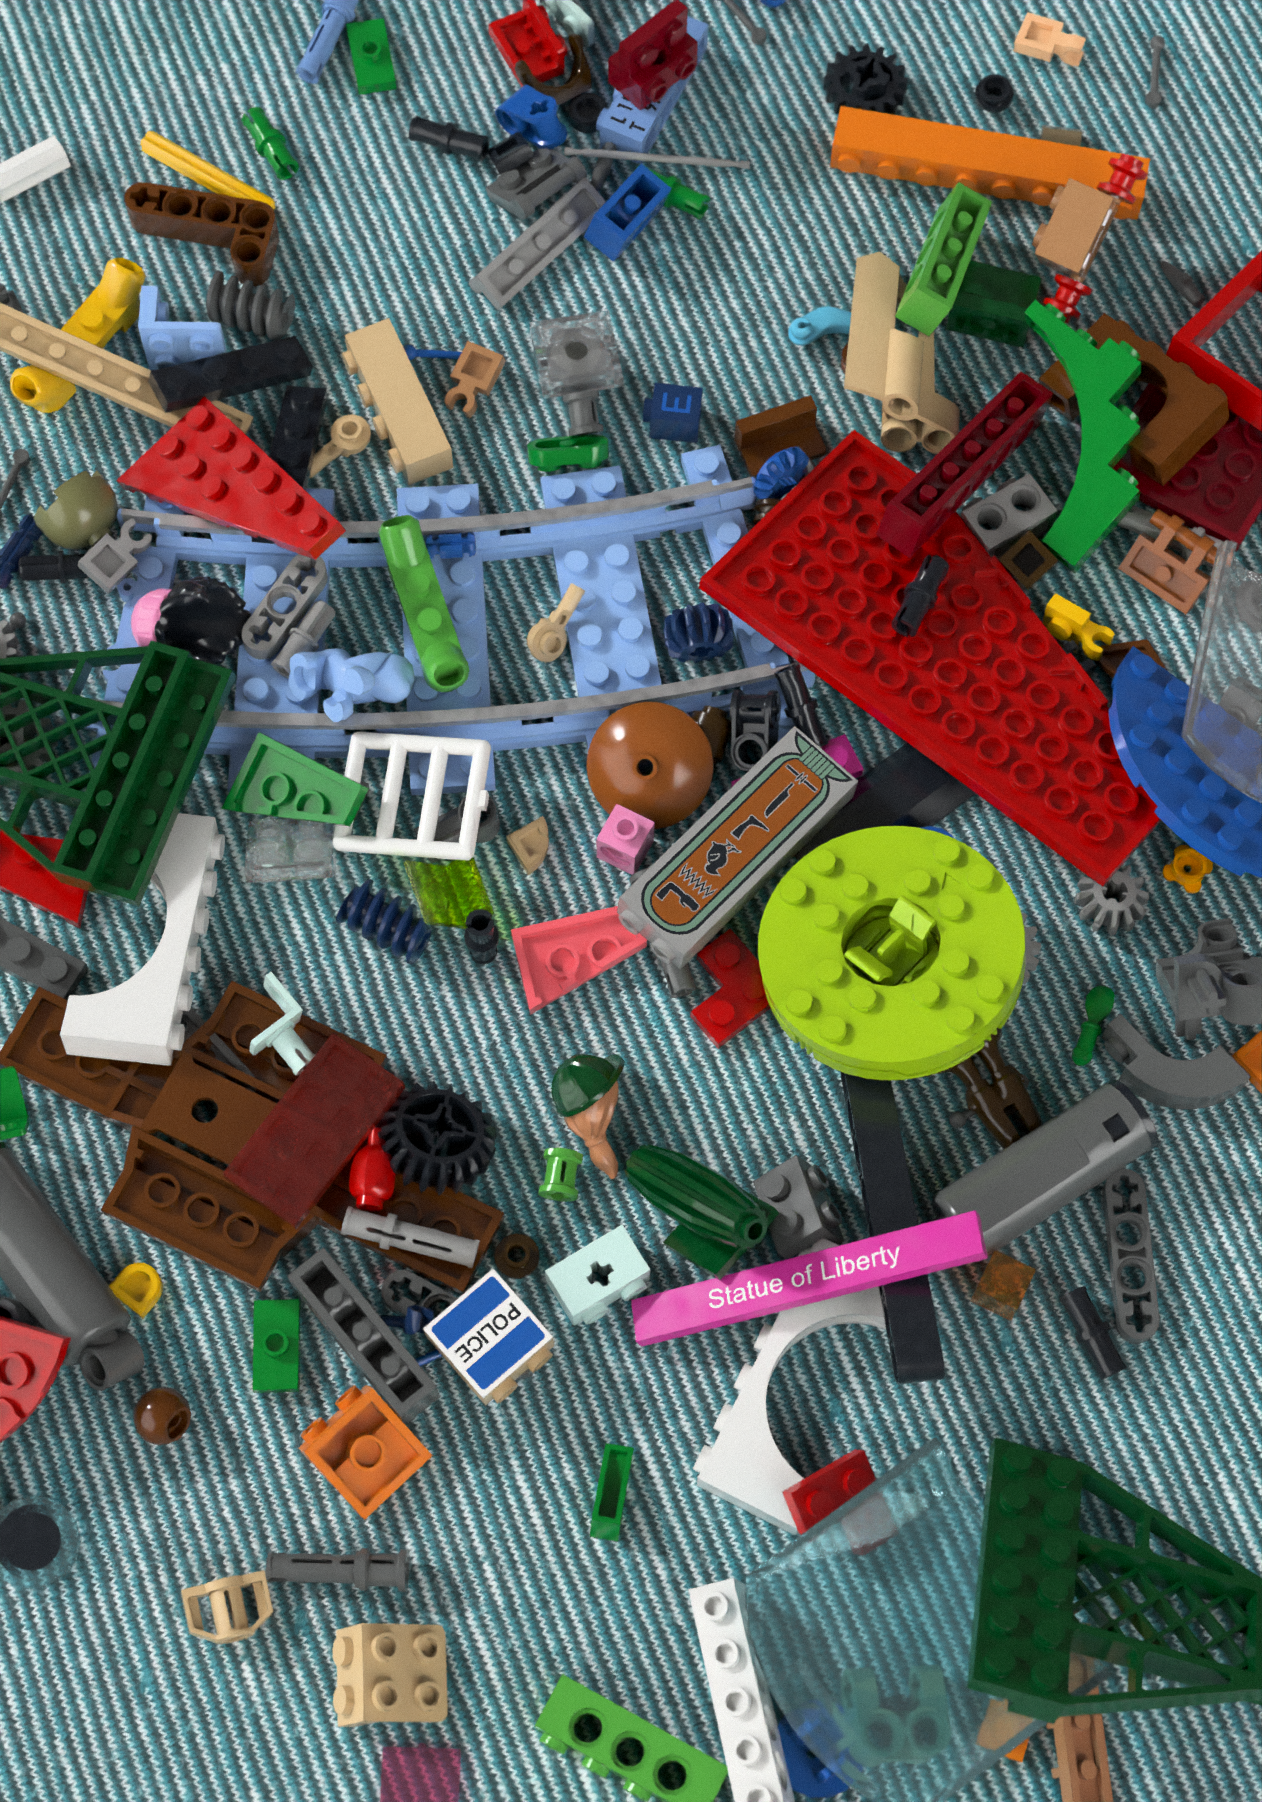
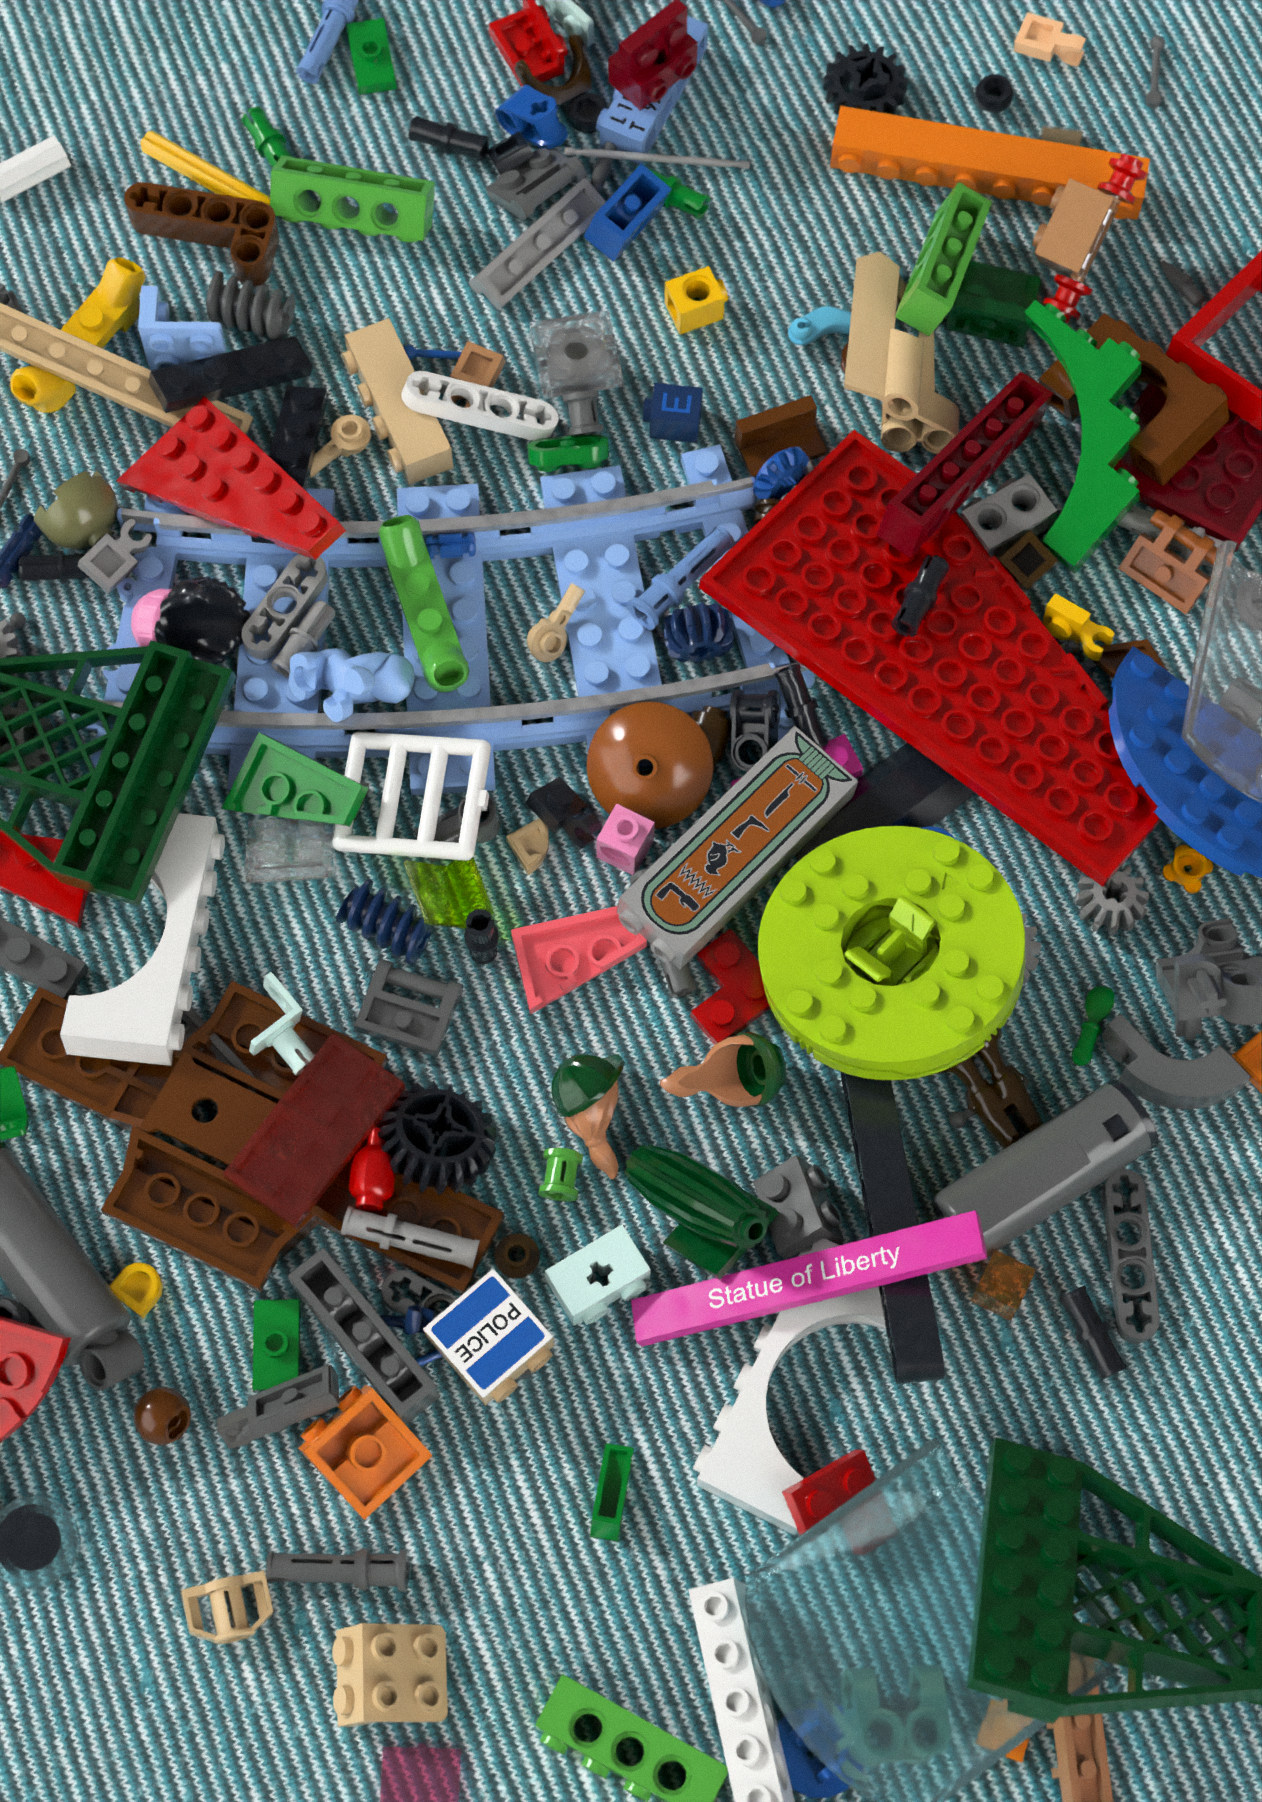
none -> dark grey hinge [217,1364,339,1449]
none -> bright green brick [270,155,435,242]
none -> dark grey plate [354,959,463,1057]
none -> white beam [401,371,559,441]
none -> black plate [526,776,602,848]
none -> medium blue pin [627,526,735,630]
none -> piece [660,1032,787,1107]
none -> yellow brick [664,266,728,335]

